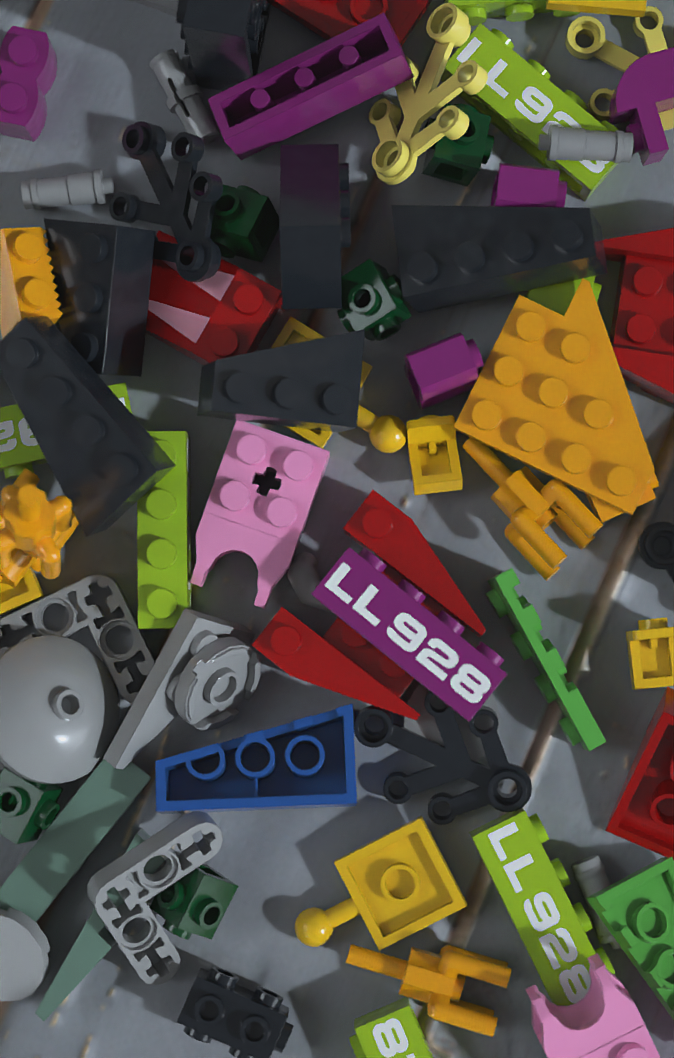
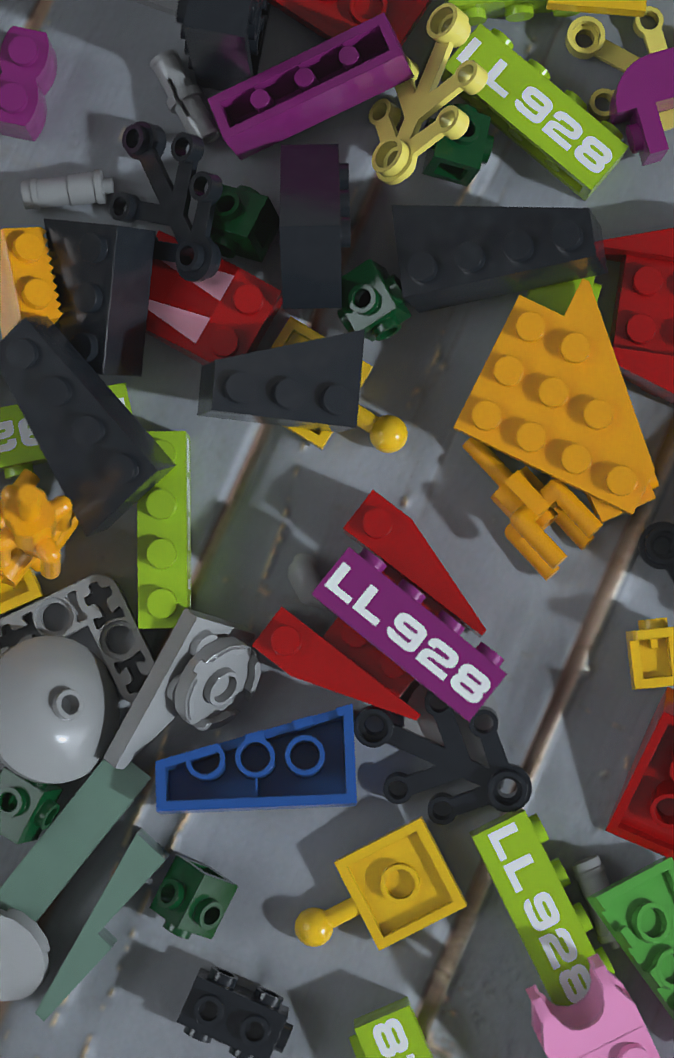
light grey beam [87,811,223,985] -> none
bright pink brick [190,420,330,609] -> none
light orange plant [345,944,512,1037] -> none
magenta brick [404,332,484,410] -> none
yellow bracket [406,415,463,495] -> none
bright green wing [485,568,606,751] -> none
magenta brick [490,163,567,208] -> none
light grey piece [538,125,633,163] -> none

